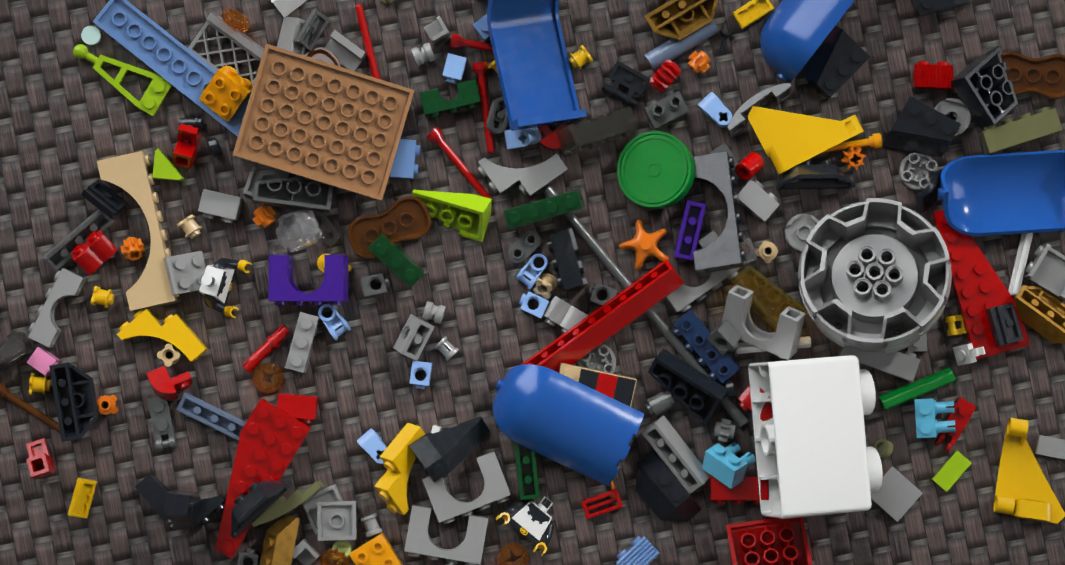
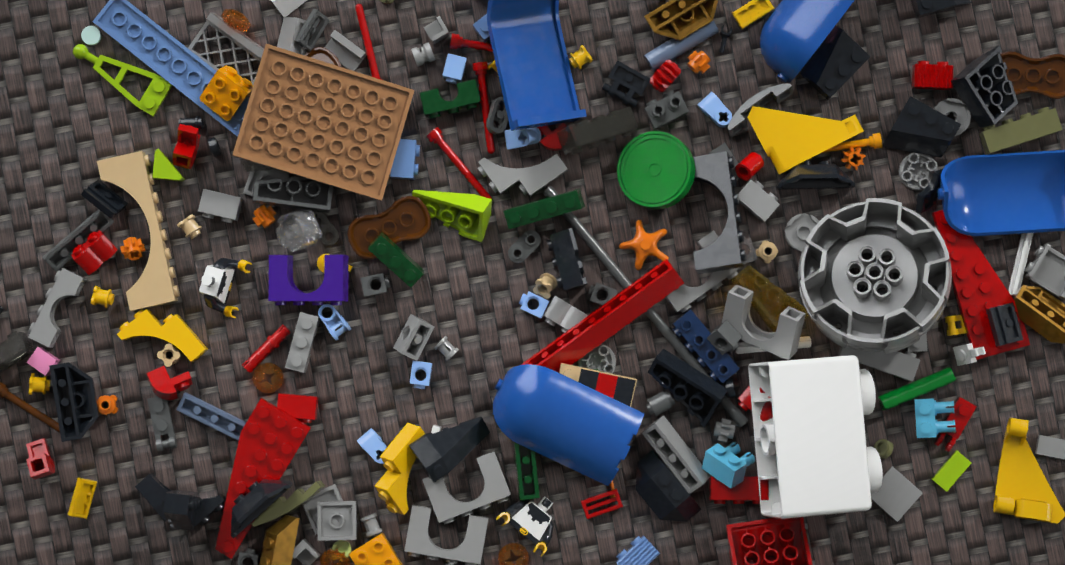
light grey piece [164,251,206,296] -> none
light grey wheel [422,301,446,324] -> none
light blue piece [515,254,548,290] -> none
dark purple brick [673,200,706,262] -> none

